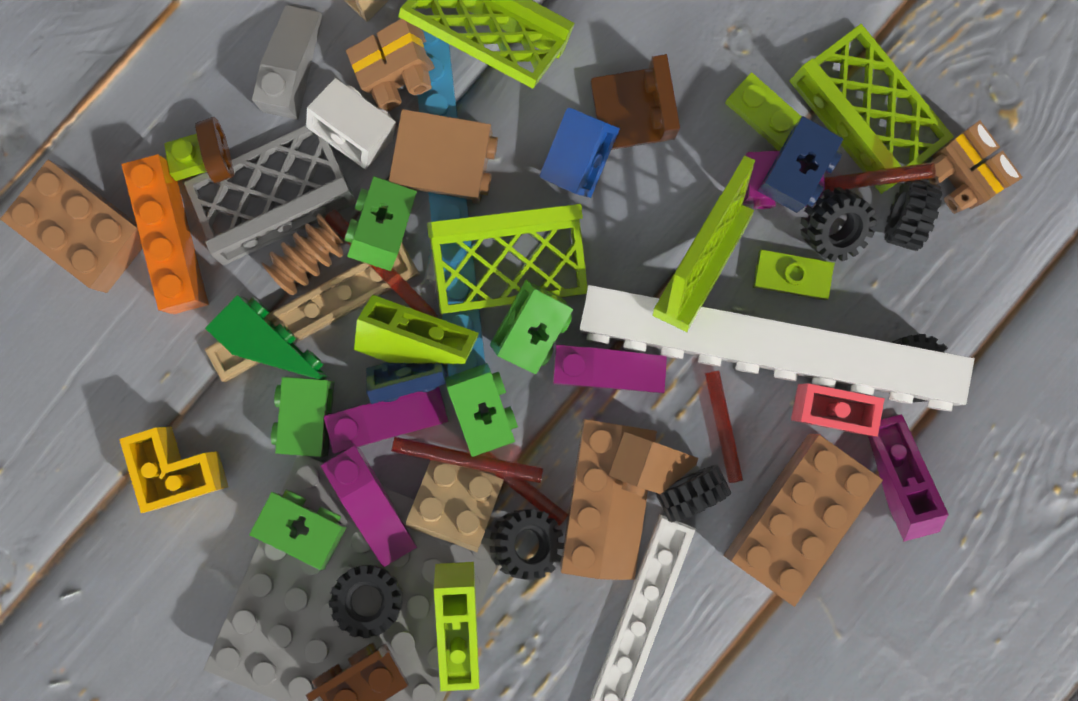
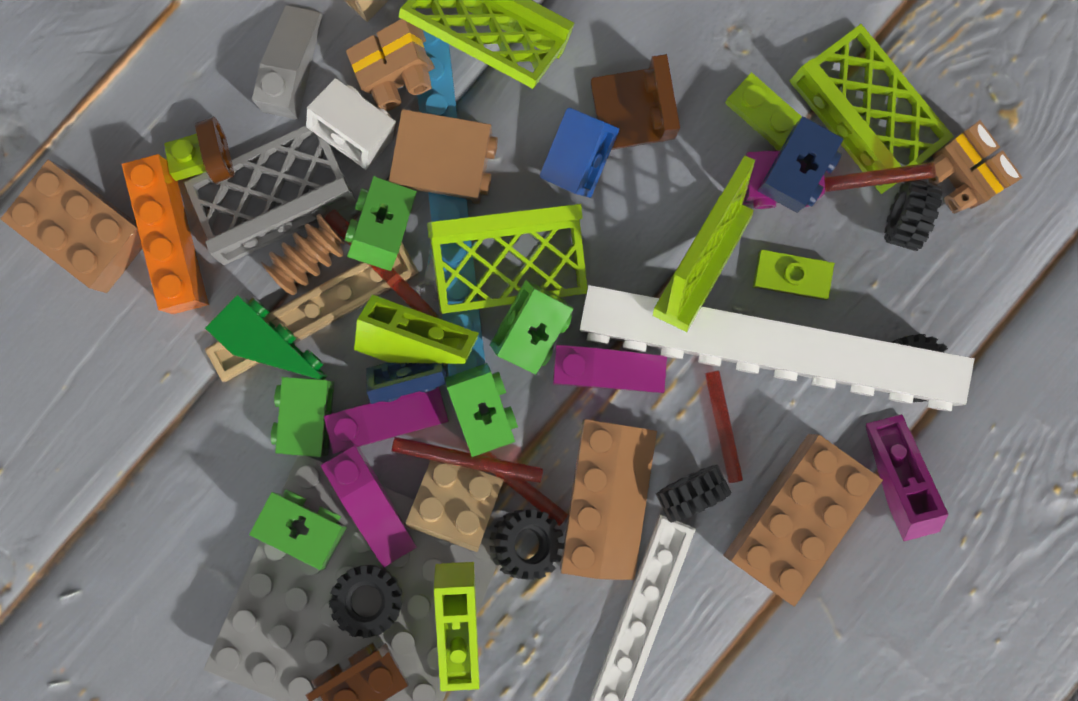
yellow brick [119,427,229,514] -> none
medium nougat slope [609,432,699,496] -> none
coral brick [791,383,885,437] -> none
black tyre [800,187,877,262] -> none

